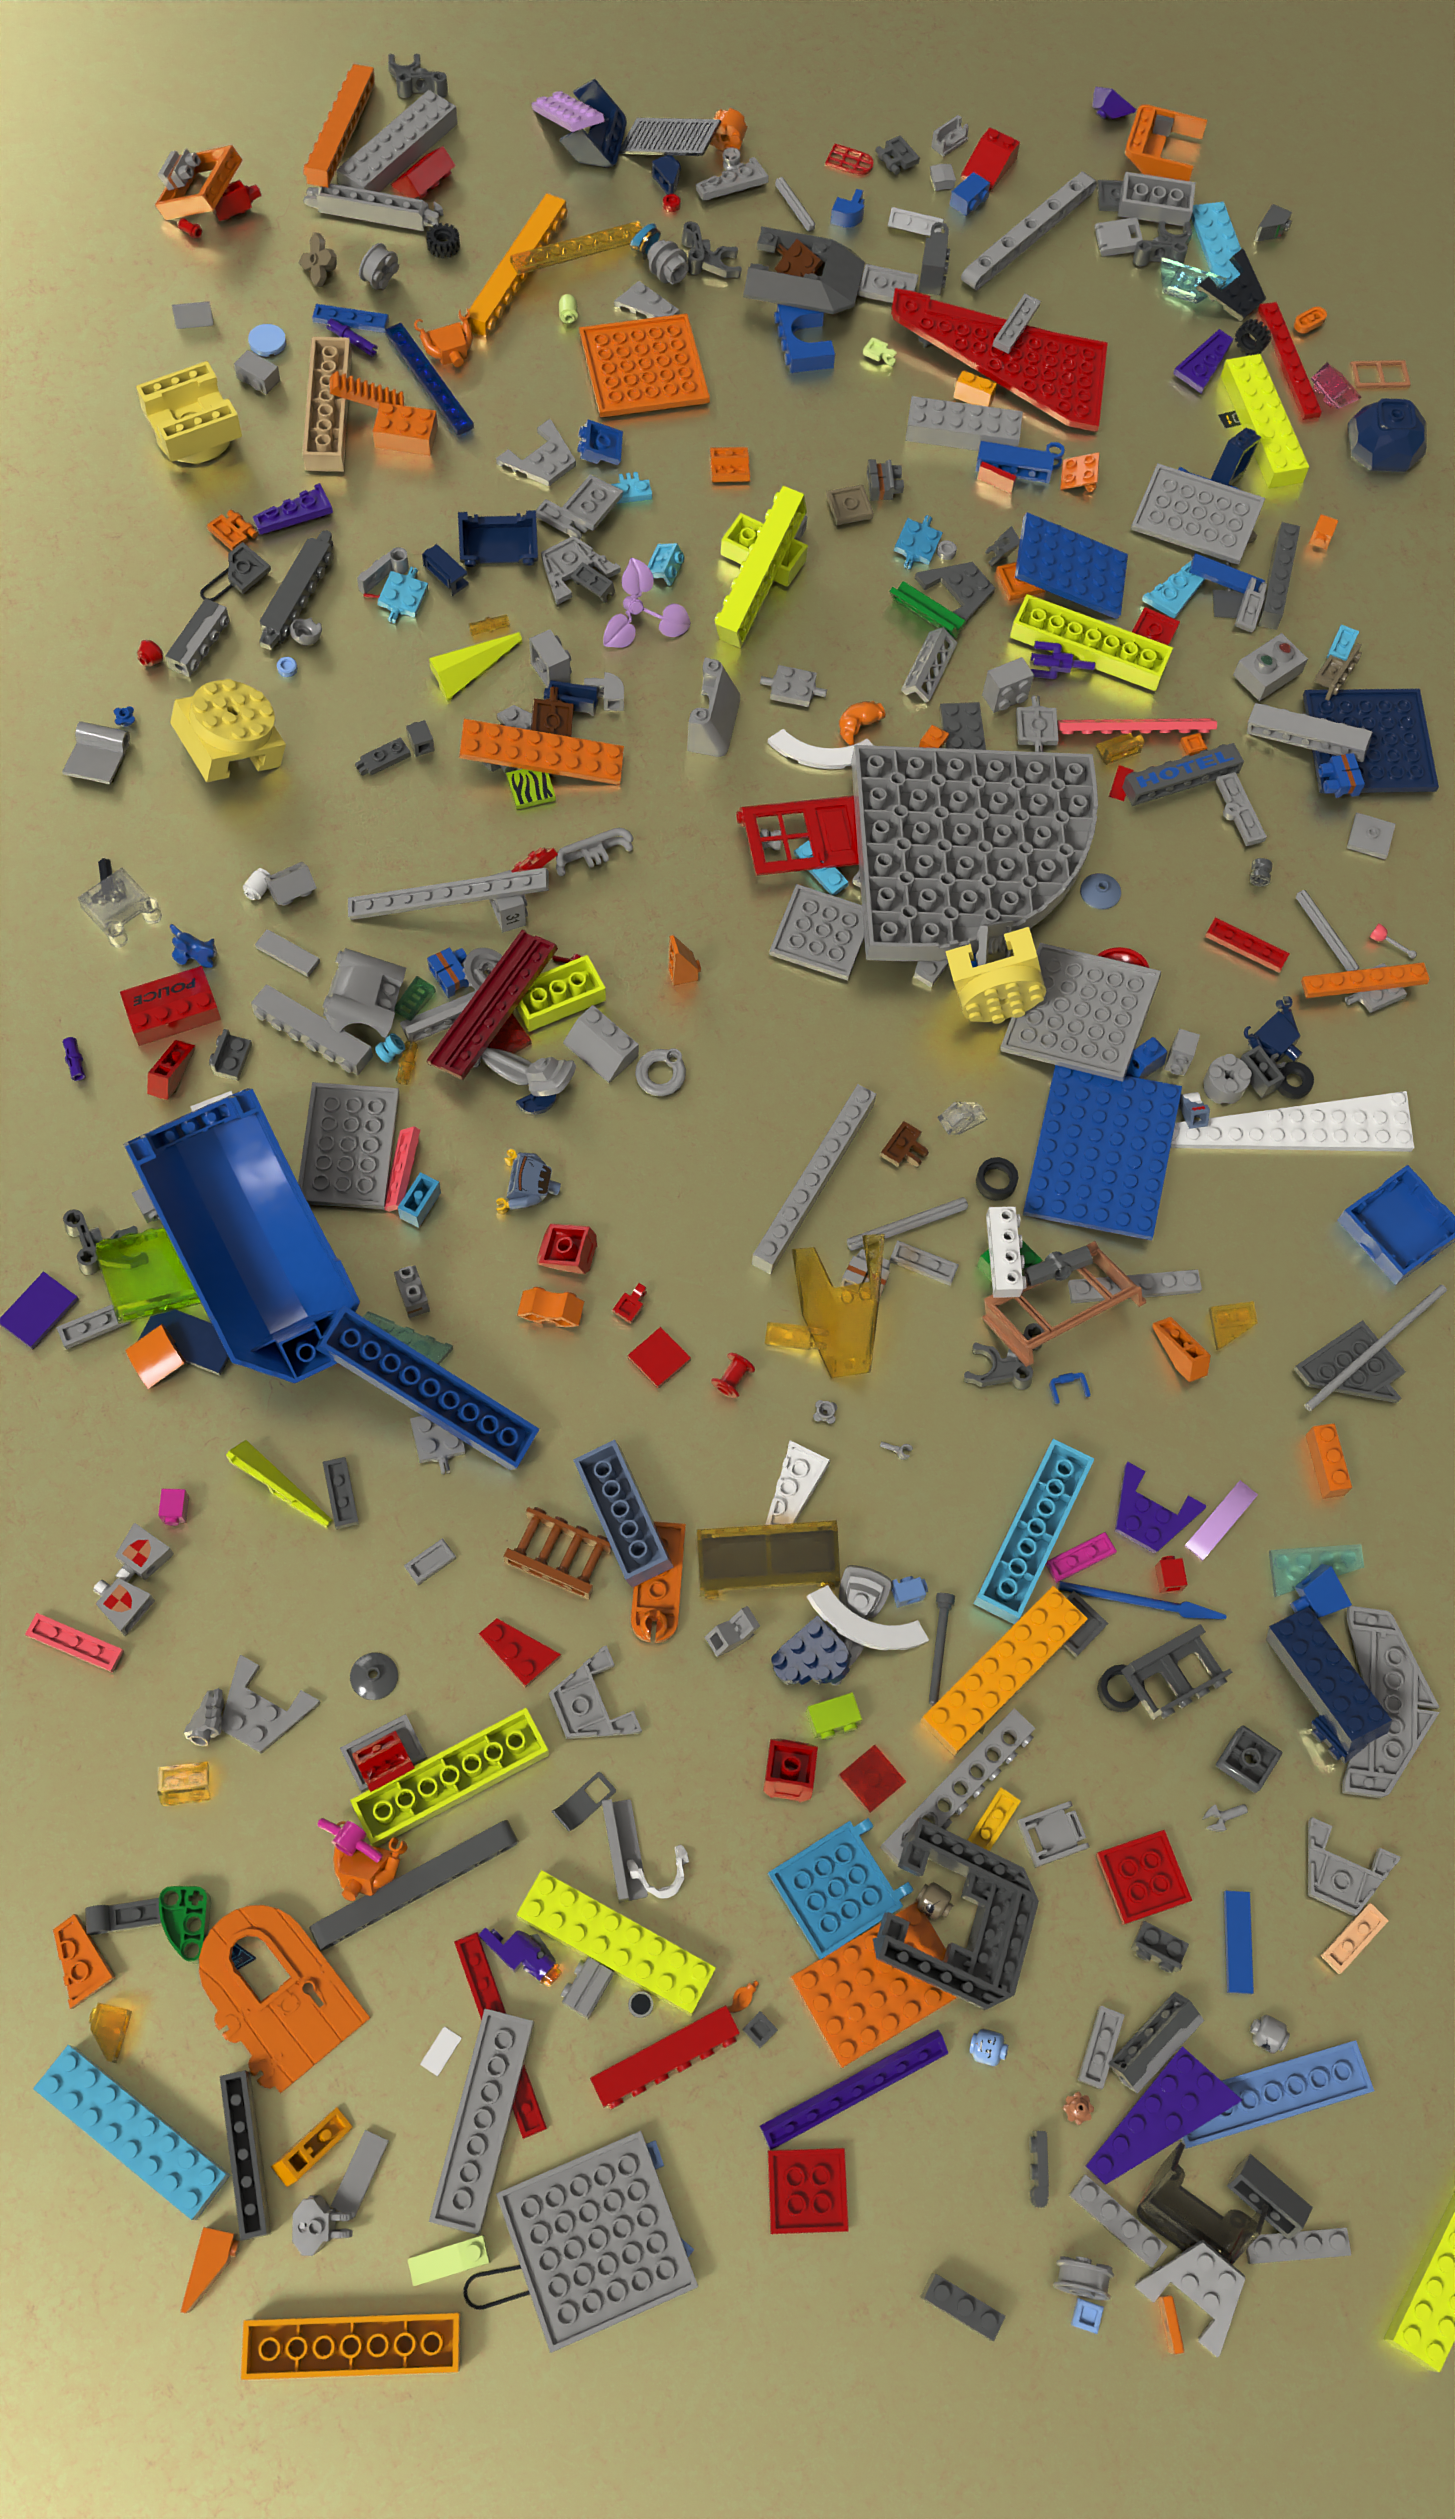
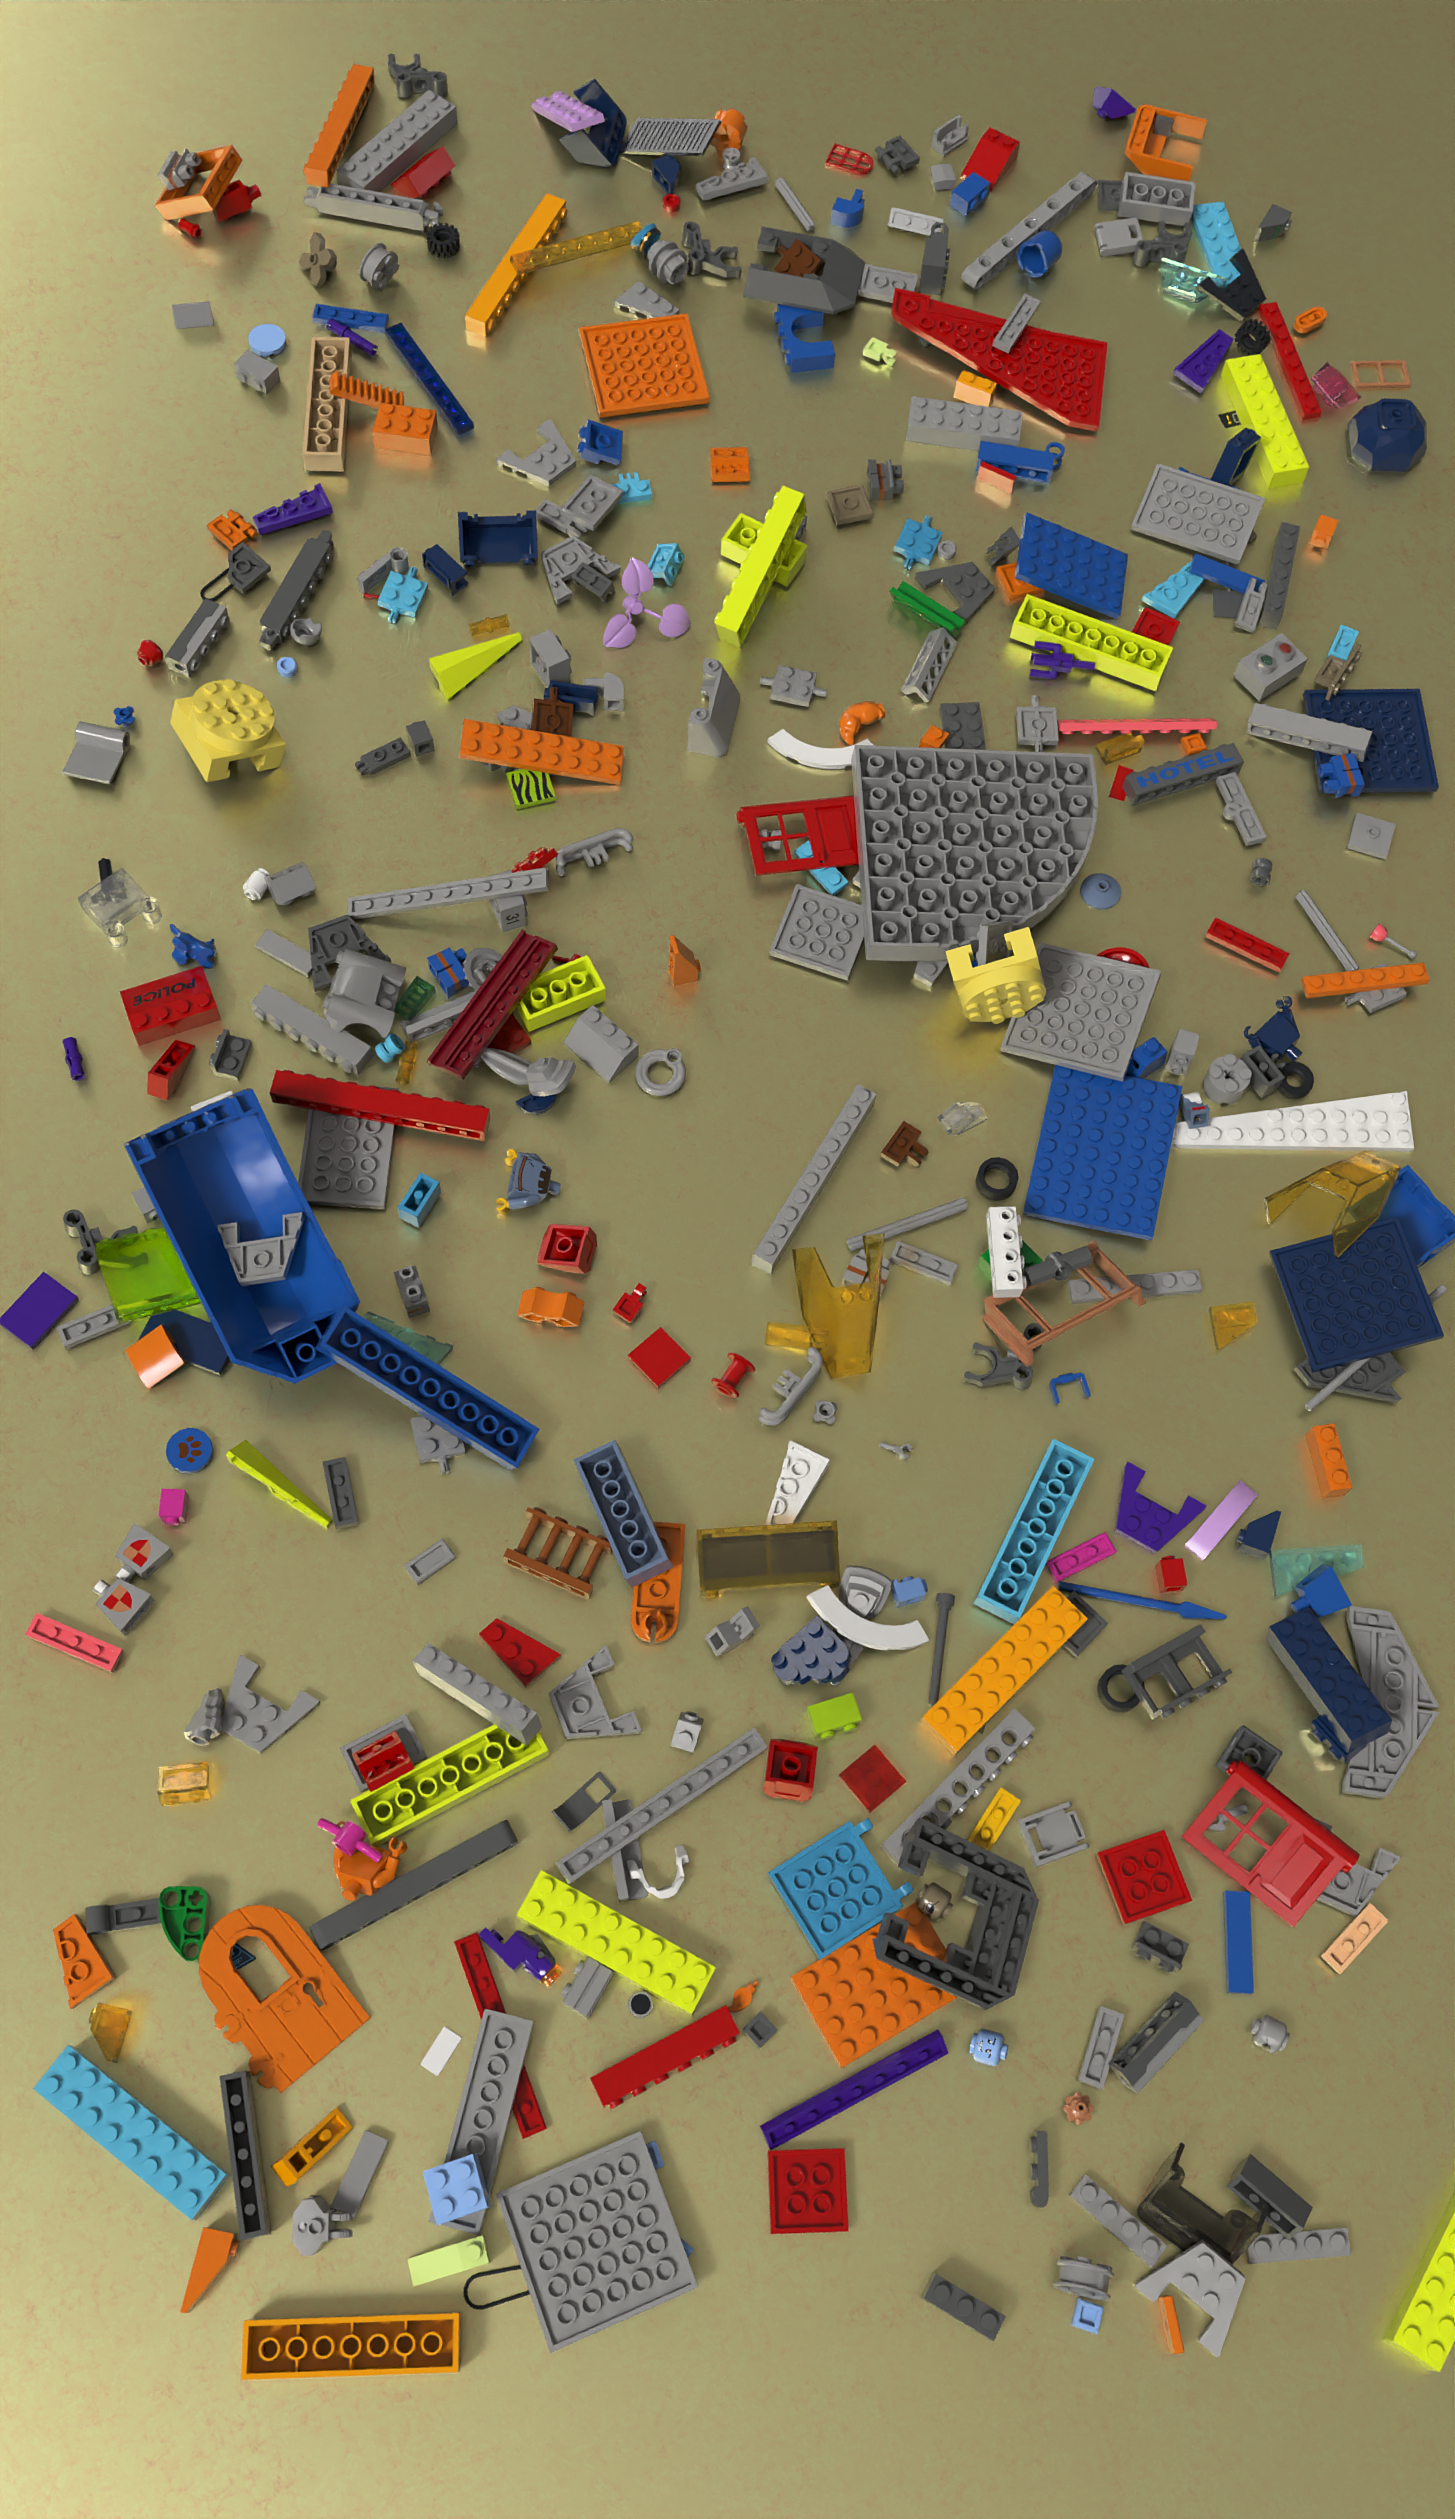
light yellow piece [136,361,242,464] -> none
dark grey dish [350,1653,398,1700] -> none
coral plate [384,1126,420,1212] -> none
orange torso [414,308,473,367] -> none
yellowish green brick [559,294,578,323] -> none
light grey brick [982,657,1034,713] -> none
orange hinge [1061,452,1100,492] -> none
dark purple wing [1086,2046,1243,2185] -> none
orange slope [1152,1317,1211,1382] -> none
medium blue plate [1181,2040,1374,2149] -> none
none -> blue tile [166,1428,214,1474]
none -> light grey wing [217,1212,305,1286]
none -> red brick [270,1070,491,1141]
none -> dark grey wing [308,914,391,992]
none -> light grey brick [413,1643,542,1745]
none -> light blue brick [423,2154,492,2225]
none -> light grey plate [555,1727,768,1885]
none -> light grey bracket [671,1711,704,1753]
none -> light grey piece [759,1347,823,1426]
none -> blue cylinder [1017,230,1062,278]
none -> red door [1181,1760,1360,1927]
none -> dark blue slope [1236,1510,1281,1560]
none -> clear yellow windscreen [1264,1151,1401,1257]
none -> dark blue plate [1269,1216,1444,1373]

